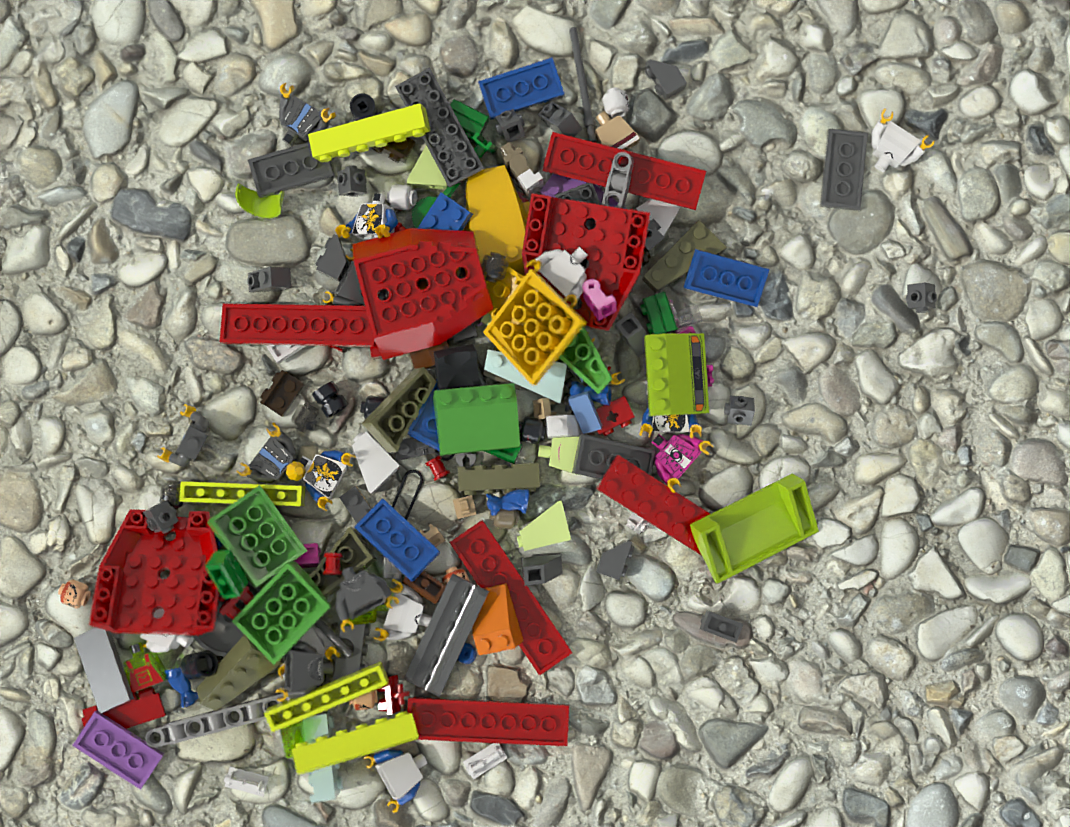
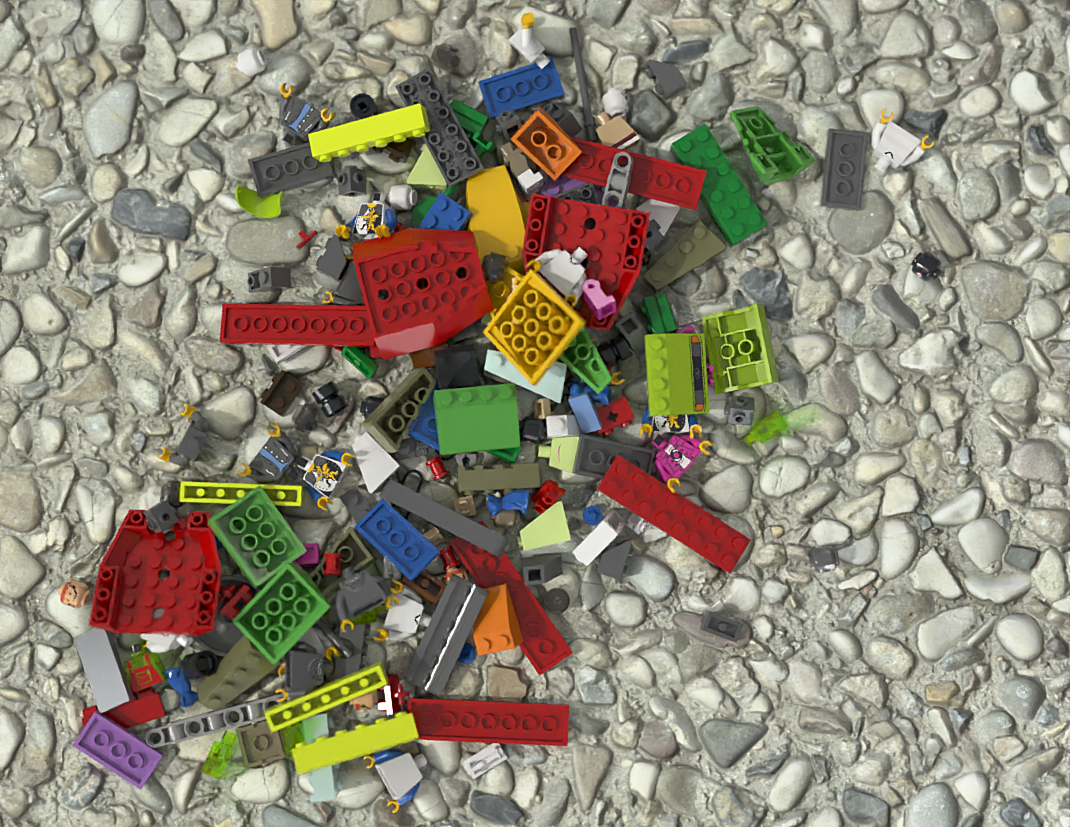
green brick [205,549,249,599] -> none
white hinge [224,766,269,797] -> none
yellow rock [286,461,305,481] -> none
blue plate [684,249,770,307] -> none
lime slope [690,473,819,584] -> none
dark grey brick [906,282,937,313] -> none
none -> clear neon green torso [200,731,237,780]
none -> white head [236,47,267,76]
none -> dark tan plate [236,720,286,768]
none -> red piece [296,230,318,249]
none -> green hinge [341,346,379,380]
none -> dark grey beam [379,478,510,558]
none -> clear smoke head [431,43,461,72]
none -> red bush [439,545,460,571]
none -> white torso [508,12,550,69]
none -> orange slope [511,106,582,181]
none -> red hips [530,479,566,514]
none -> clear smoke head [544,587,570,614]
none -> white slope [572,509,627,566]
none -> blue tile [583,506,603,526]
none -> black wheel [596,334,633,368]
none -> green brick [669,124,768,248]
none -> lime piece [701,304,779,394]
none -> bright green wedge [730,106,815,185]
none -> clear neon green torso [743,409,789,446]
none -> dark grey head [809,546,840,573]
none -> black head [911,252,942,281]

